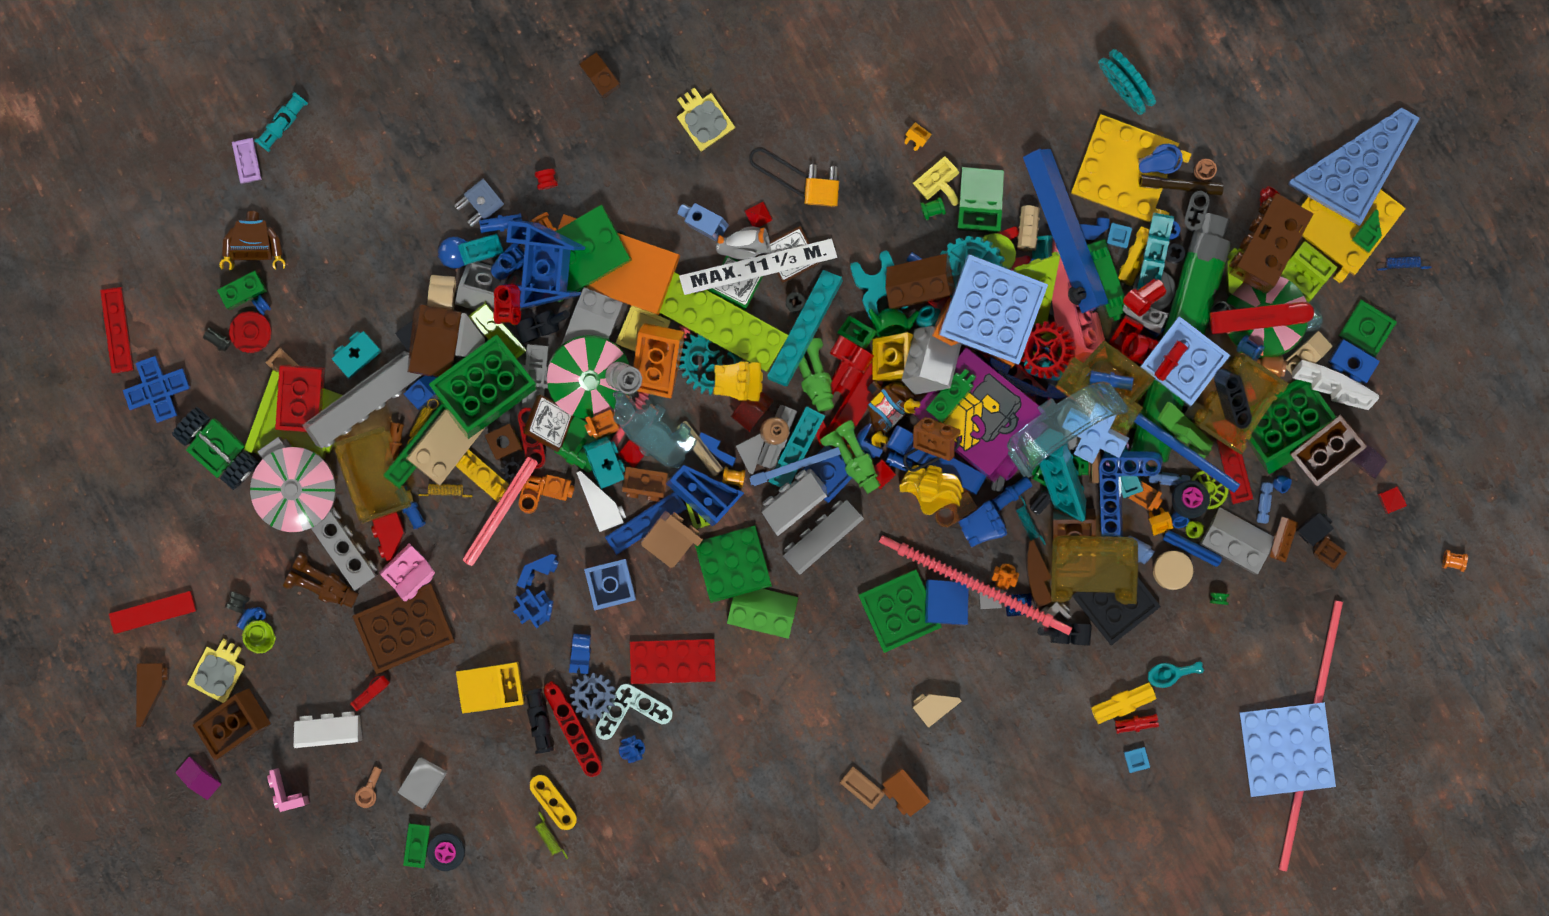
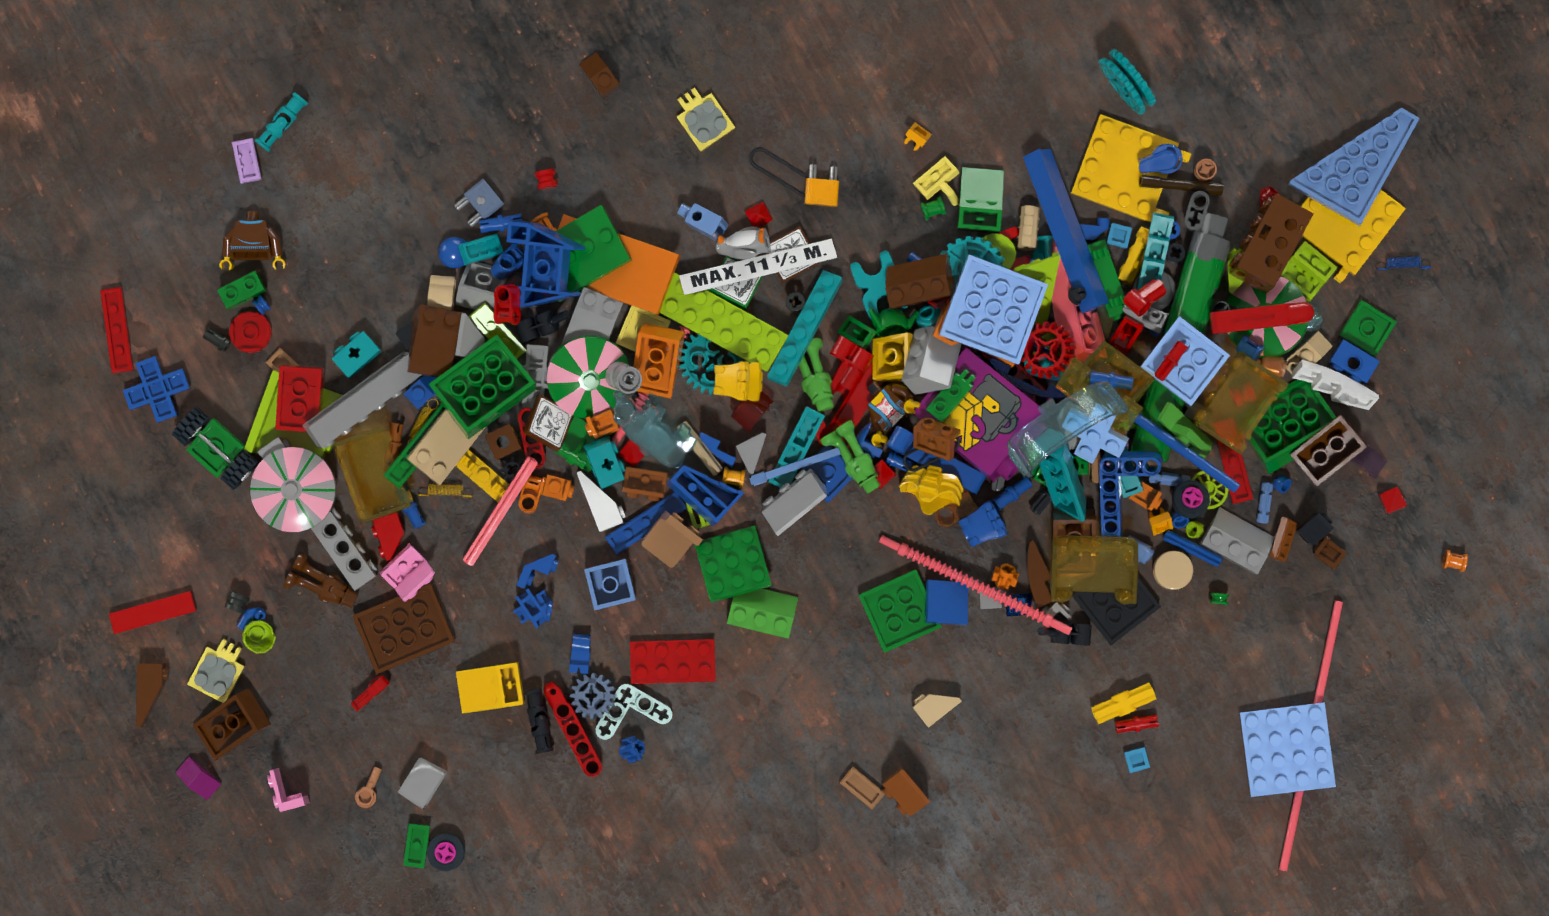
white slope [294,711,362,748] -> none
yellow plate [530,775,577,830] -> none
lime piece [535,811,568,859] -> none
light grey piece [757,405,797,470] -> none
medium nougat head [760,417,789,445] -> none
light grey slope [783,500,864,575] -> none
teal piece [1015,495,1046,545] -> none
red wheel [1121,332,1159,364] -> none
teal piece [1148,661,1204,688] -> none
black beam [1214,368,1252,429] -> none
green tile [1351,209,1382,253] -> none

